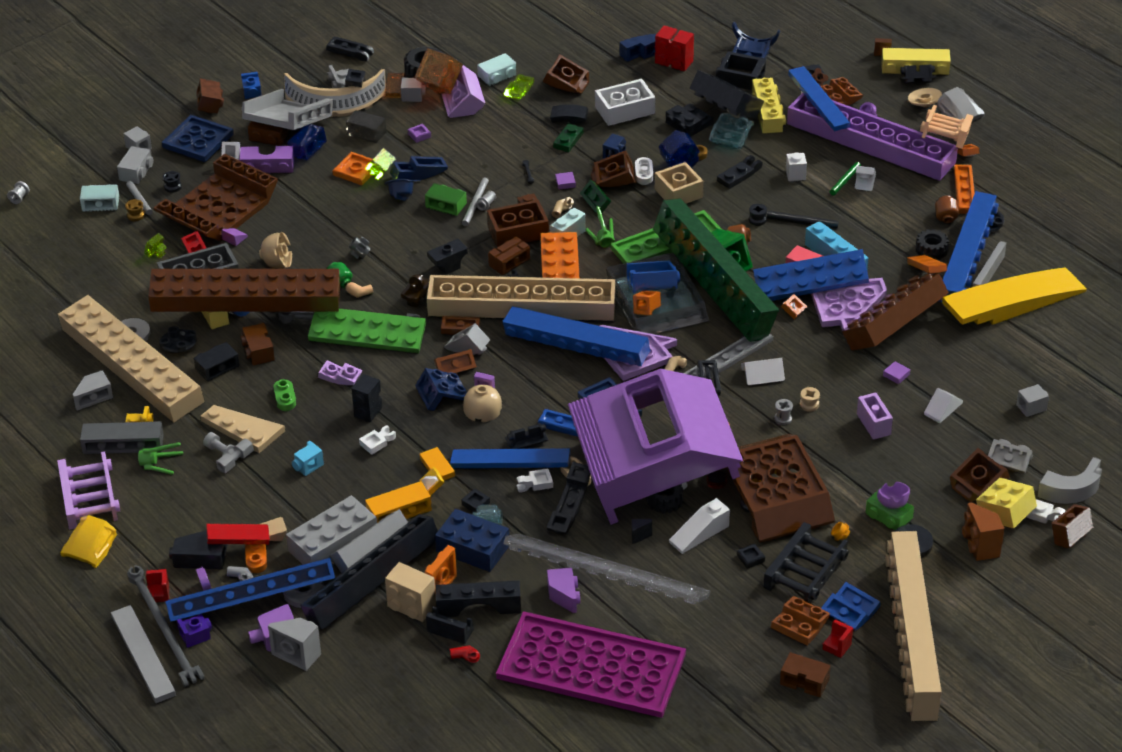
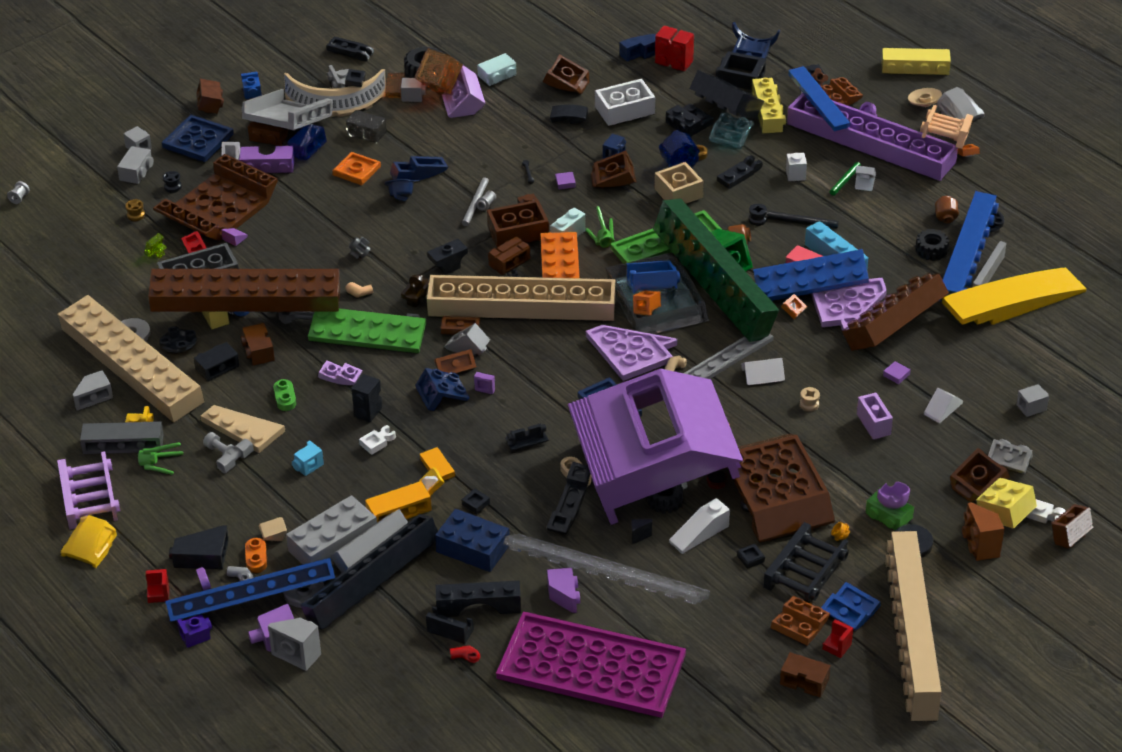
light aqua brick [80,184,119,212] -> none
light grey tile [111,605,176,703] -> none
light grey bar [126,181,153,215] -> none
dark grey hinge [127,565,205,687] -> none
red tile [206,524,270,545] -> none
tan cylinder [259,232,292,269] -> none
green head [326,262,353,289] -> none
clear neon green brick [365,148,396,180] -> none
tan brick [385,562,436,622] -> none
medium lavender tile [408,124,431,143] -> none
bright green brick [425,183,467,216] -> none
orange plate [425,545,457,592] -> none
blue tile [450,448,571,468] -> none
tan cylinder [463,385,502,422] -> none
clear light blue head [472,504,503,525] -> none
blue brick [503,306,650,366] -> none
clear neon green slope [504,74,534,99] -> none
white plate [516,469,553,492] -> none
blue tile [538,409,578,437] -> none
tan arm [552,197,574,218] -> none
dark green plate [553,124,584,152] -> none
dark green plate [580,180,611,213] -> none
white plate [635,157,653,185] -> none
black tile [697,360,721,396] -> none
light grey bush [775,399,793,425] -> none
reddish brown plate [874,38,892,56] -> none
black hinge [900,64,936,82] -> none
orange tile [907,255,947,274] -> none
orange tile [954,165,975,214] -> none
light grey arch [1038,457,1102,504] -> none

